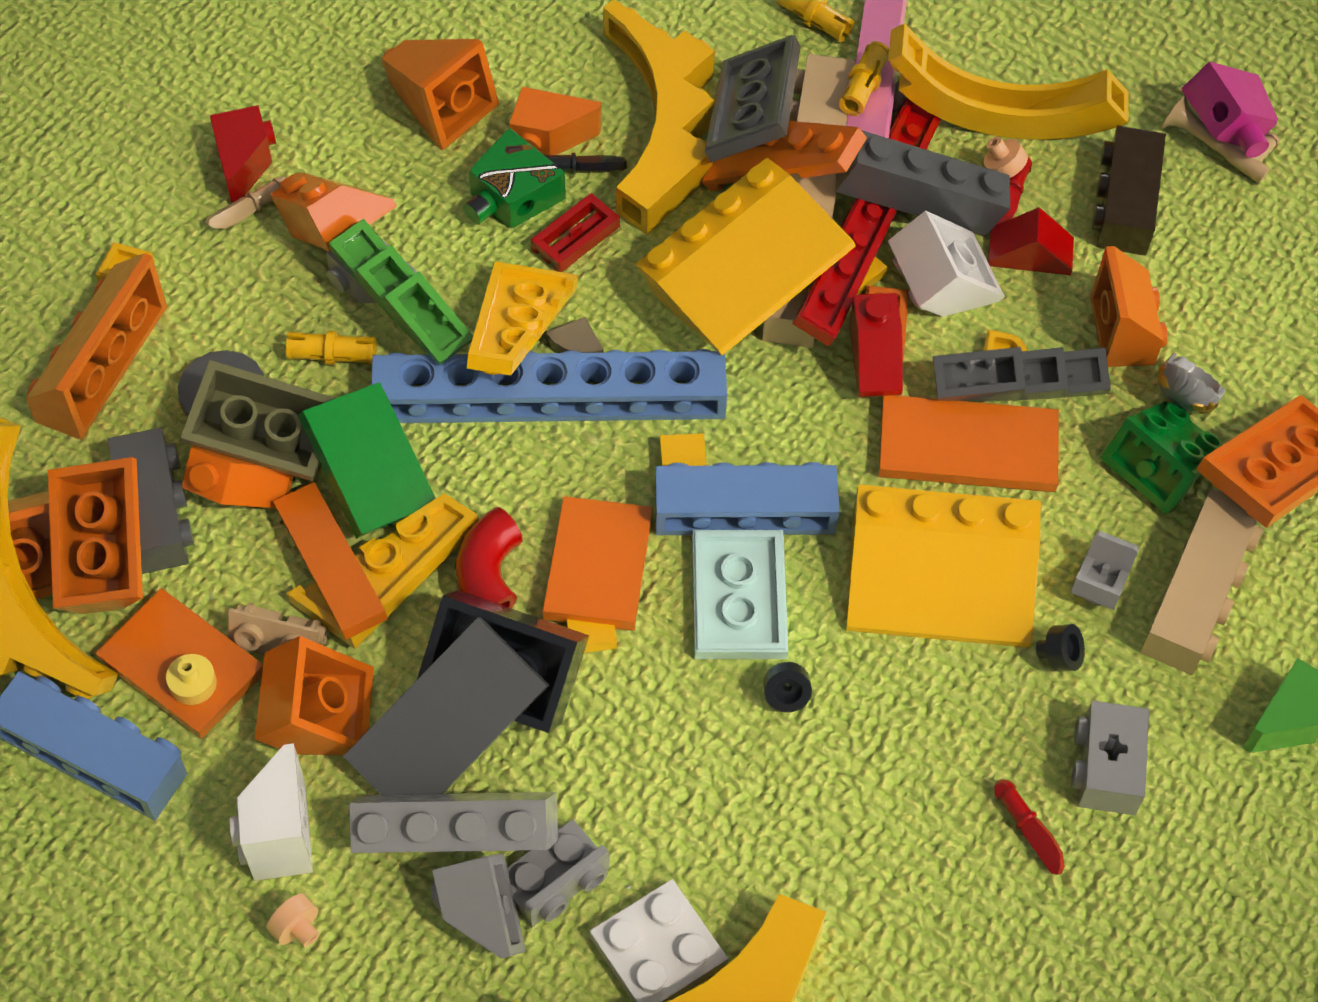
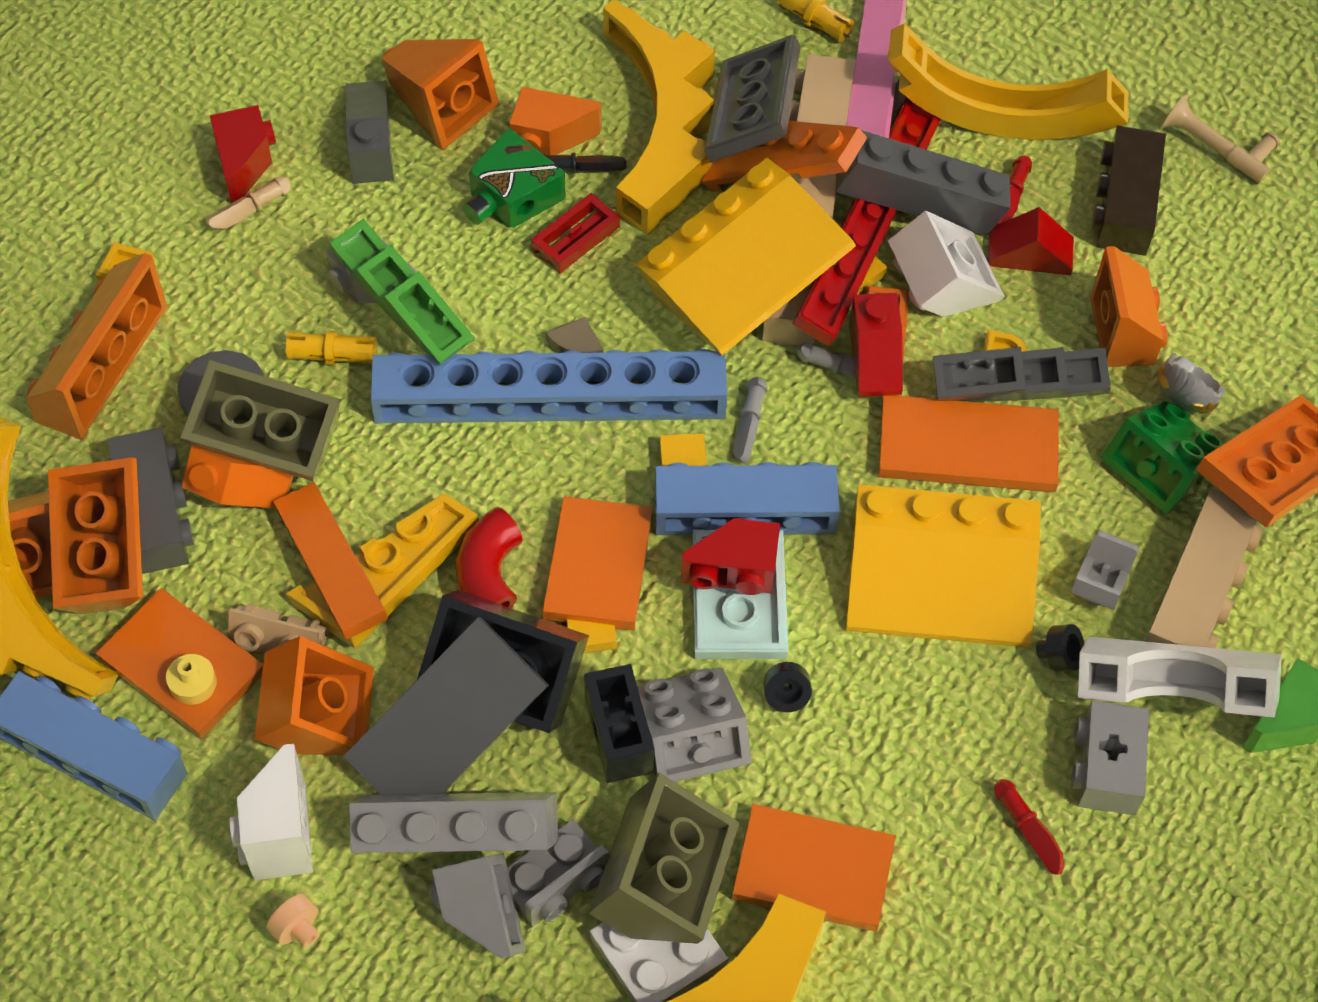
orange slope [270,173,397,252] -> none
green tile [298,382,436,539] -> none
yellow wing [467,261,579,376] -> none
yellow pin [839,41,889,116] -> none
light nougat tile [983,136,1028,178] -> none
dark pink torso [1181,61,1278,158] -> none
none -> dark grey slope [346,80,394,184]
none -> black brick [584,664,655,783]
none -> olive slope [589,773,739,944]
none -> light grey bracket [637,668,752,782]
none -> red slope [680,518,780,595]
none -> orange tile [732,804,896,932]
none -> light grey piece [733,377,768,464]
none -> light grey piece [797,343,856,379]
none -> white arch [1078,637,1282,717]

